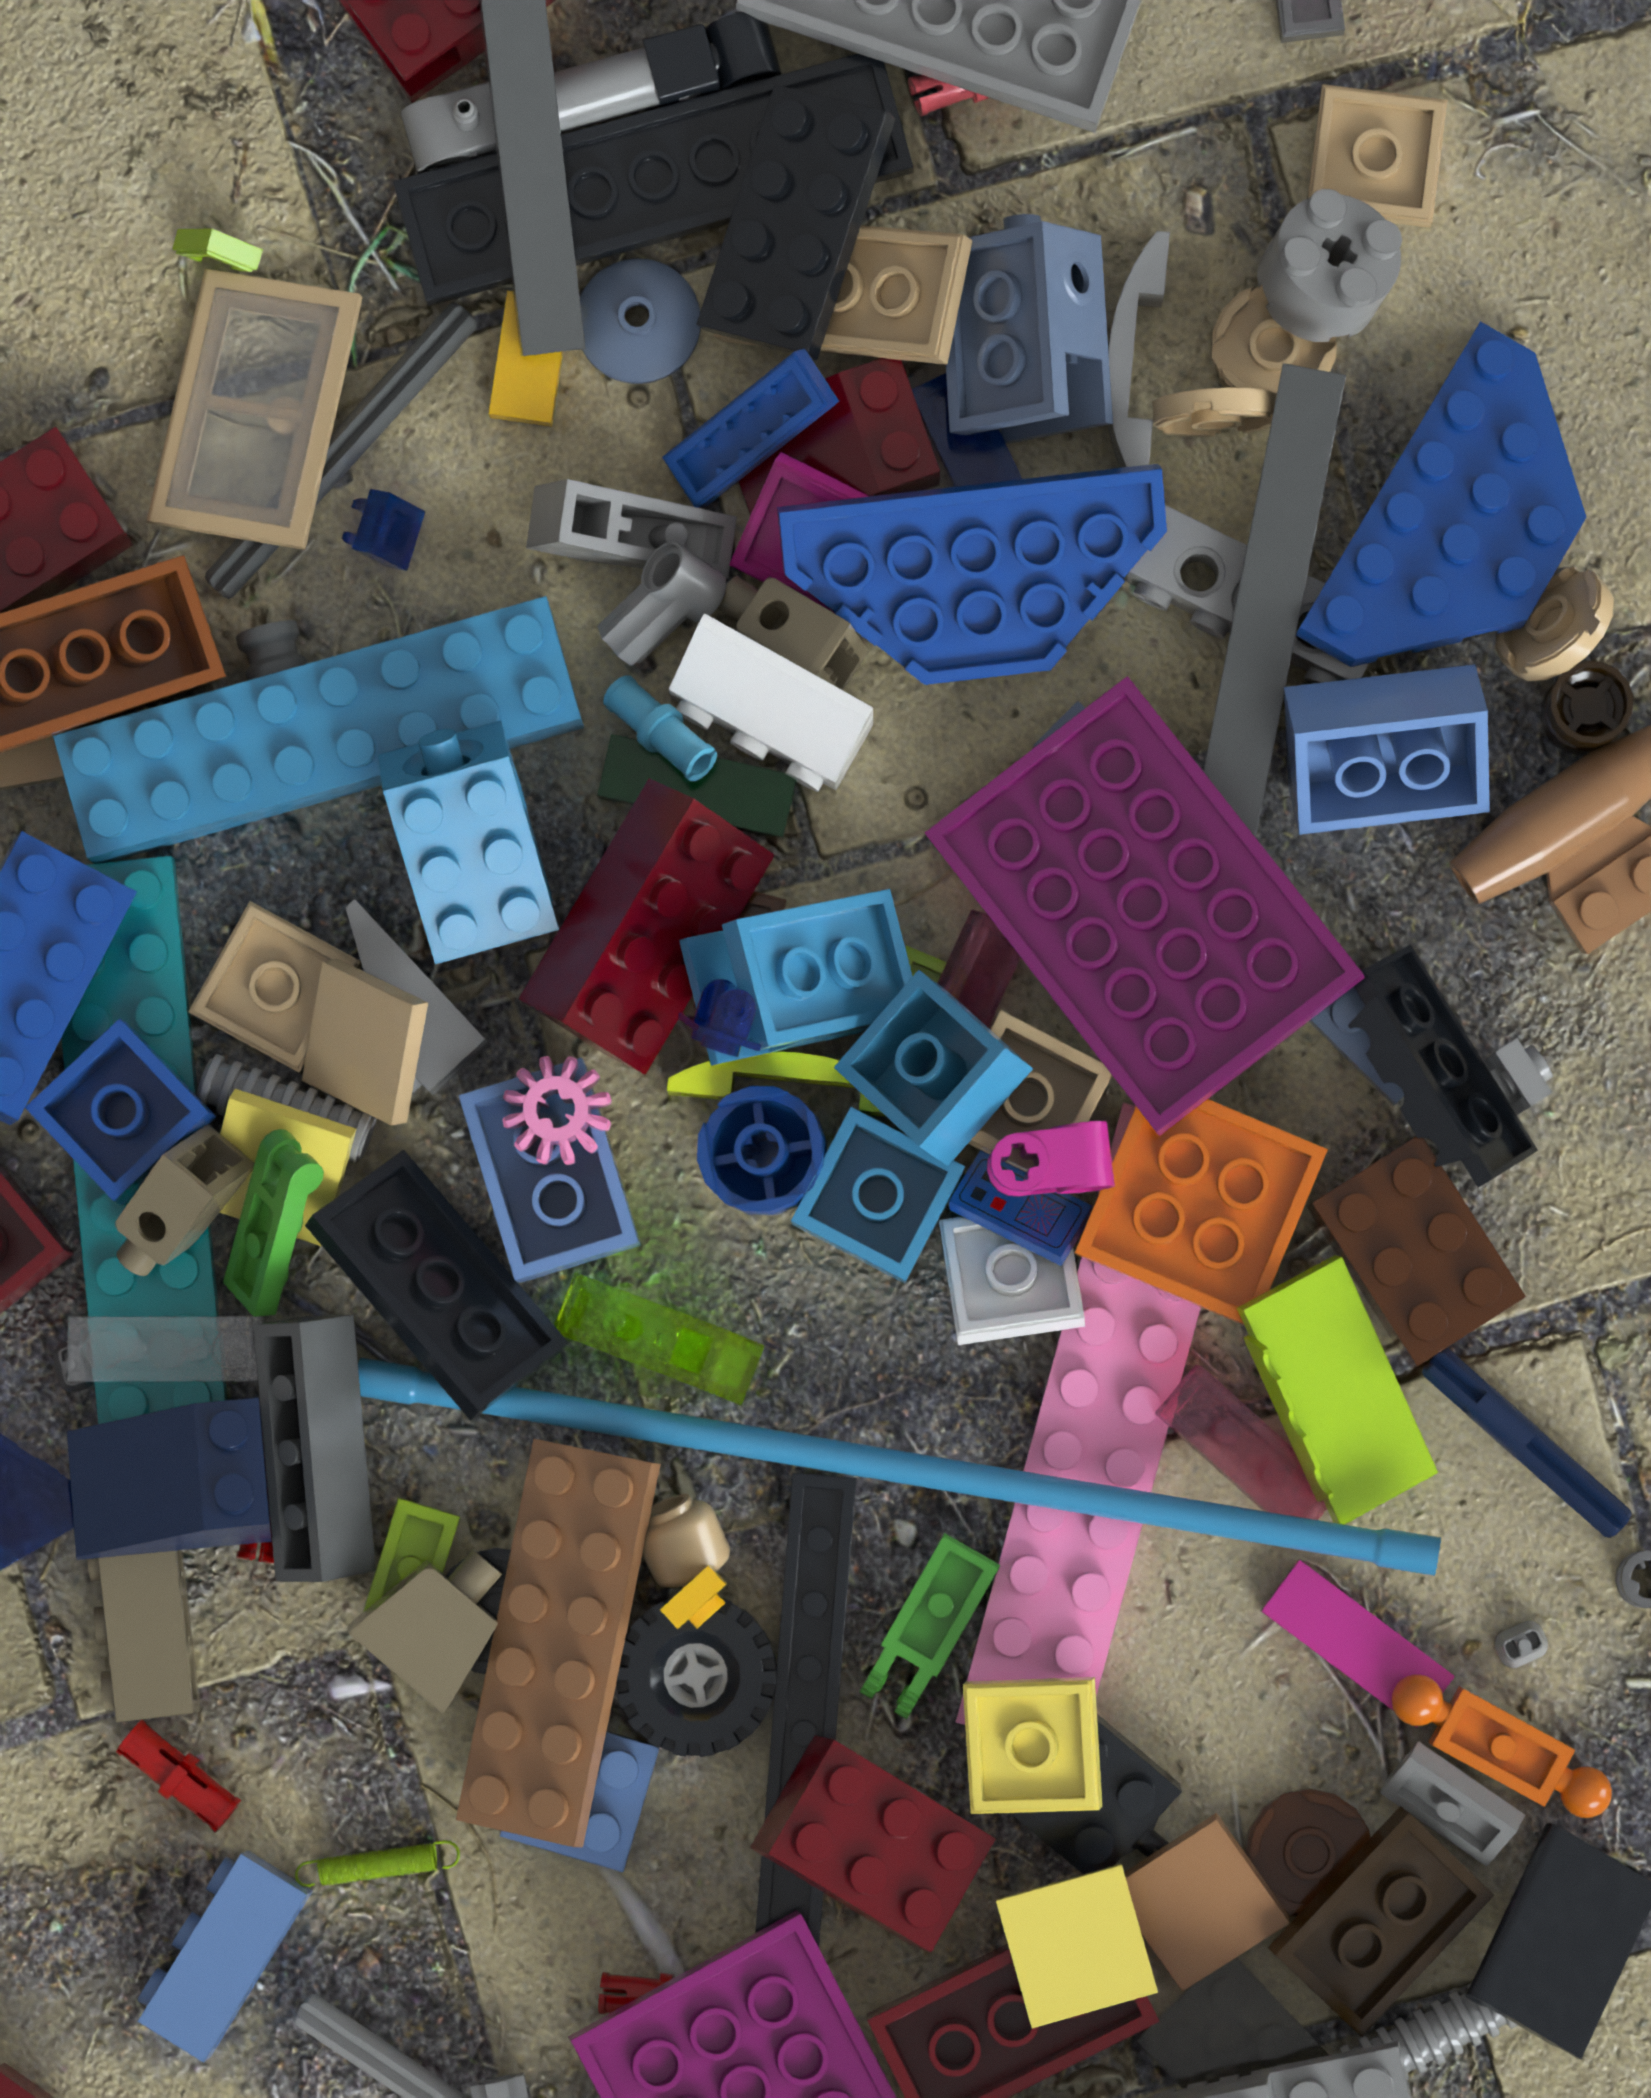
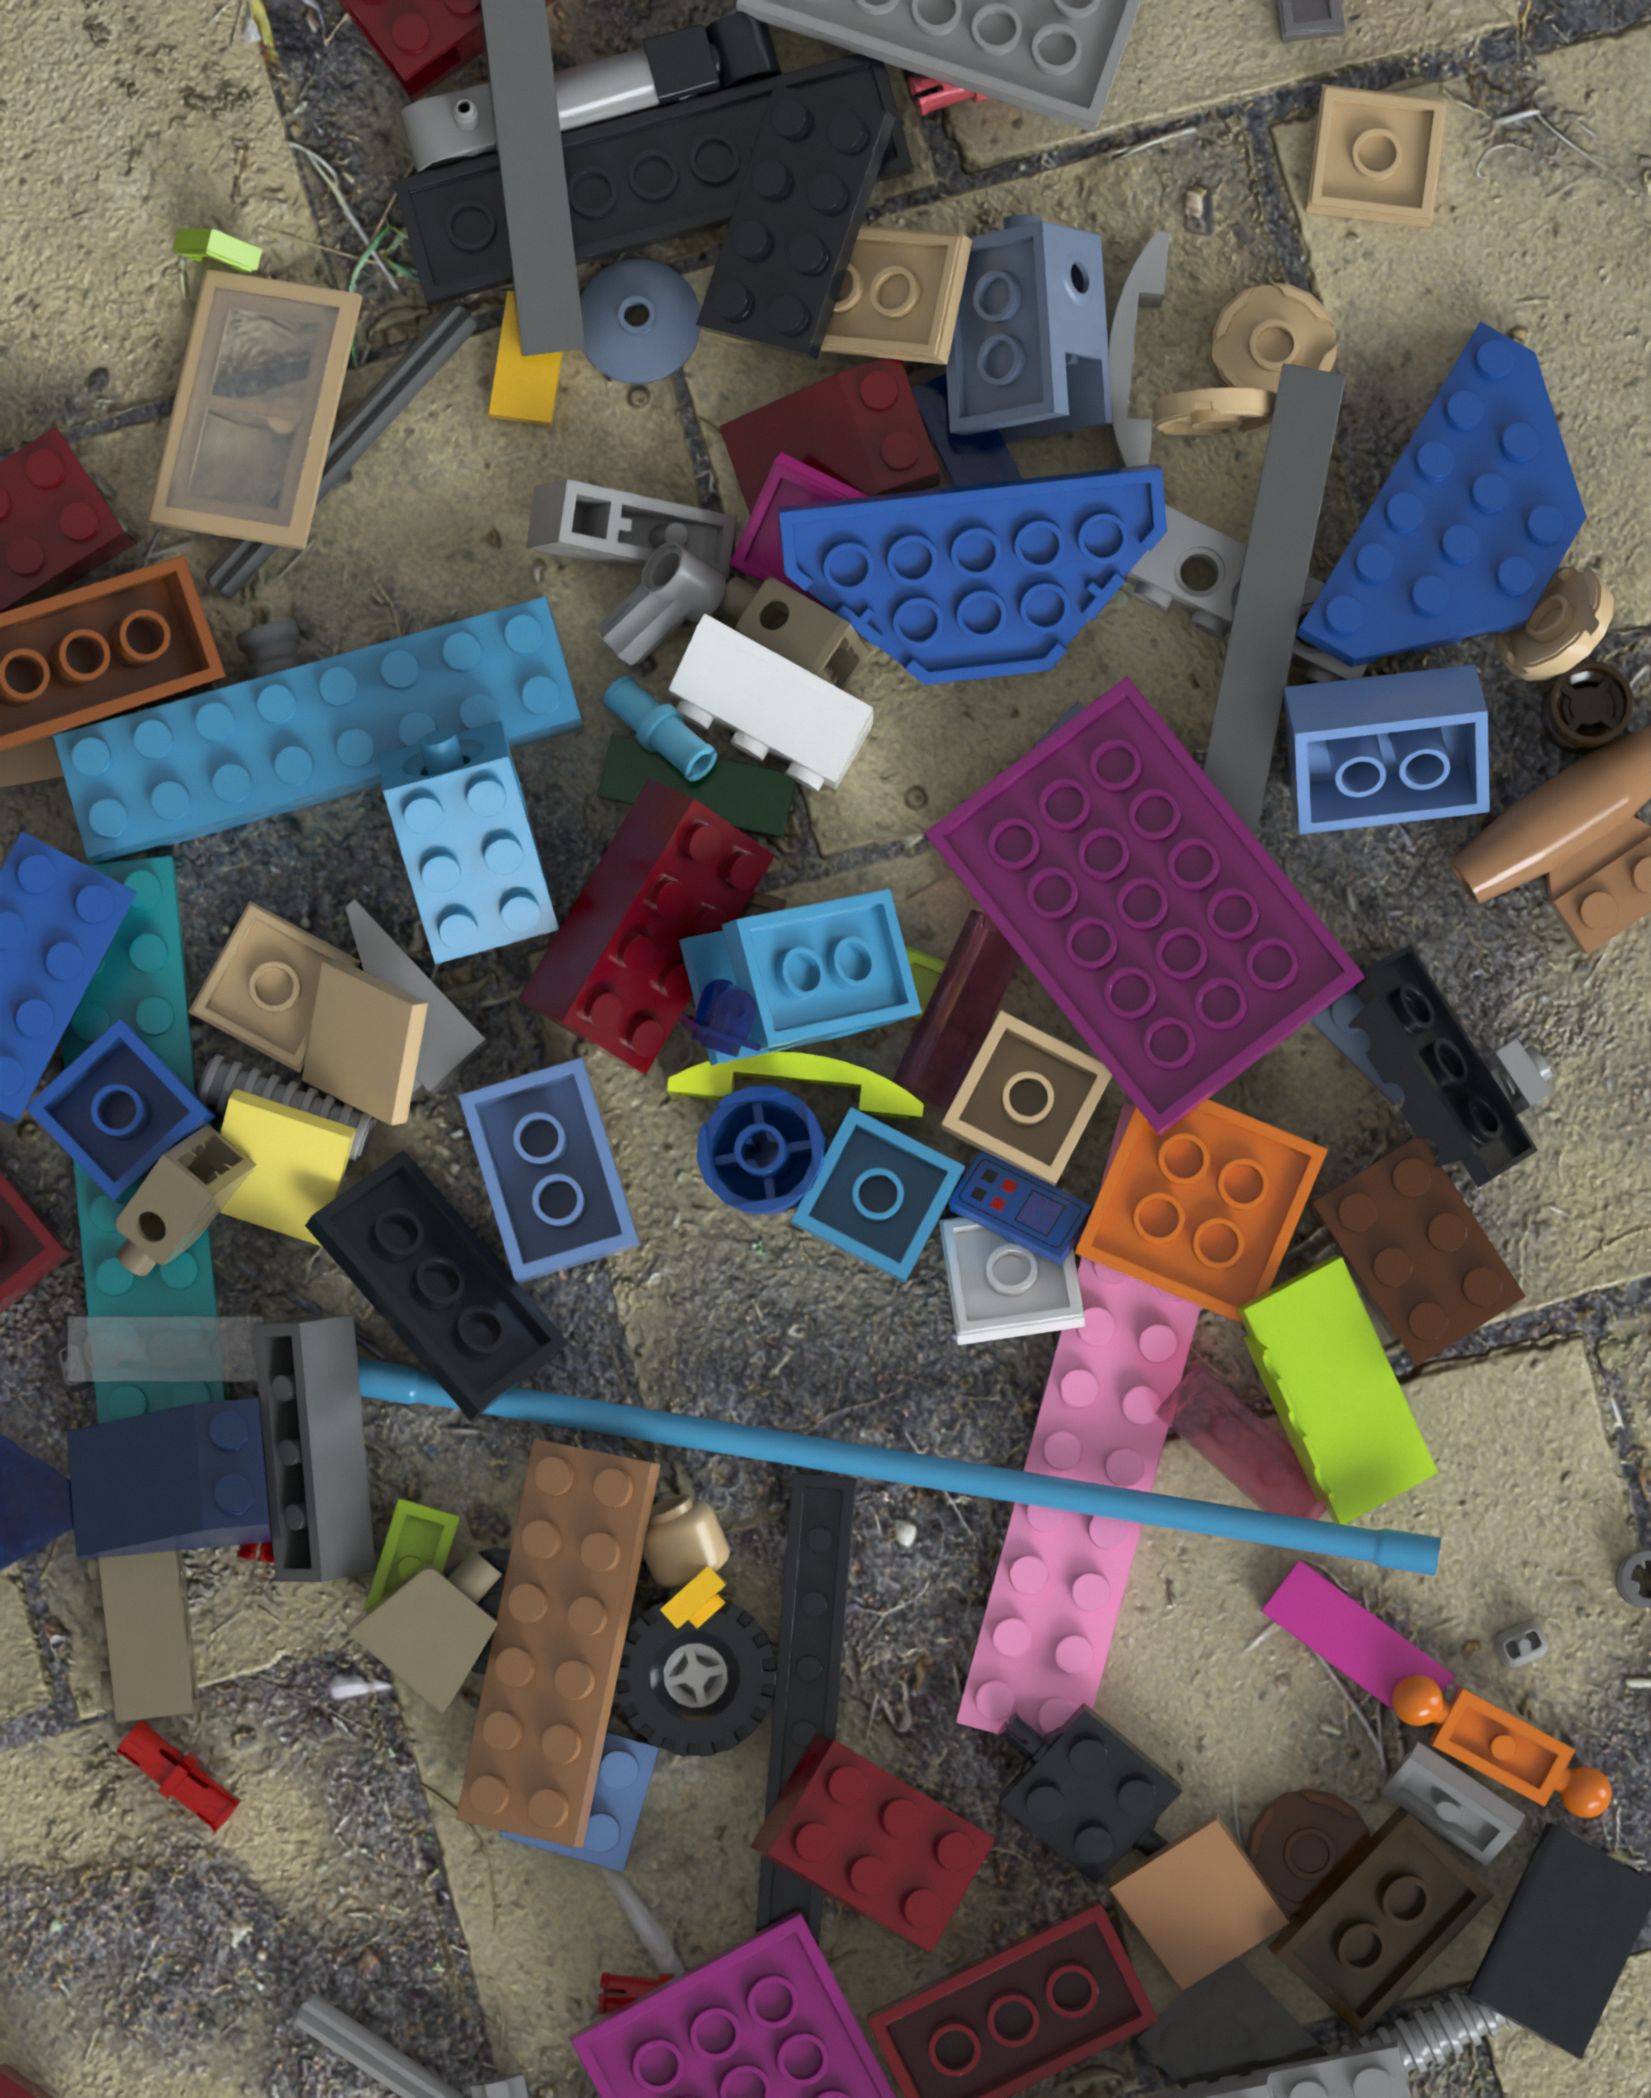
medium blue brick [137,1850,313,2063] -> none
bright green plate [223,1129,324,1317] -> none
lime piece [295,1840,460,1887] -> none
clear blue tile [341,489,426,571] -> none
bright pink gear [502,1056,612,1165] -> none
clear neon green slope [554,1272,765,1406] -> none
blue plate [662,349,840,508] -> none
dark azure brick [834,970,1033,1166] -> none
bright green hinge [859,1533,1000,1719] -> none
light yellow tile [963,1677,1103,1814] -> none
dark pink piece [987,1121,1115,1197] -> none
light yellow tile [995,1864,1158,2028] -> none
light grey brick [1257,189,1402,342] -> none
dark blue axle [1422,1348,1632,1538] -> none

